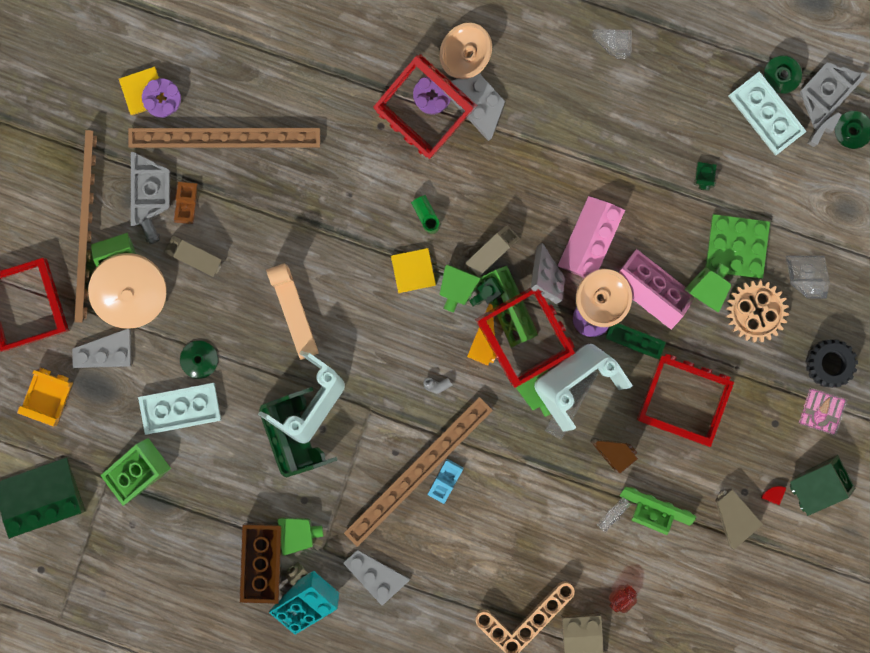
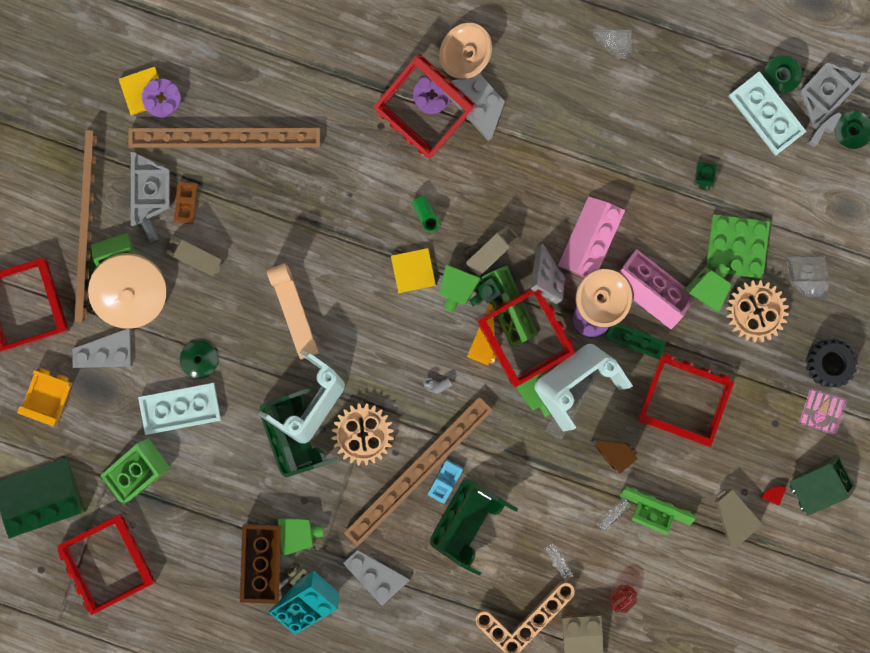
none -> red window [57,514,156,615]
none -> light nougat gear [332,403,394,465]
none -> dark green windscreen [430,480,518,576]
none -> clear pin [544,542,574,581]

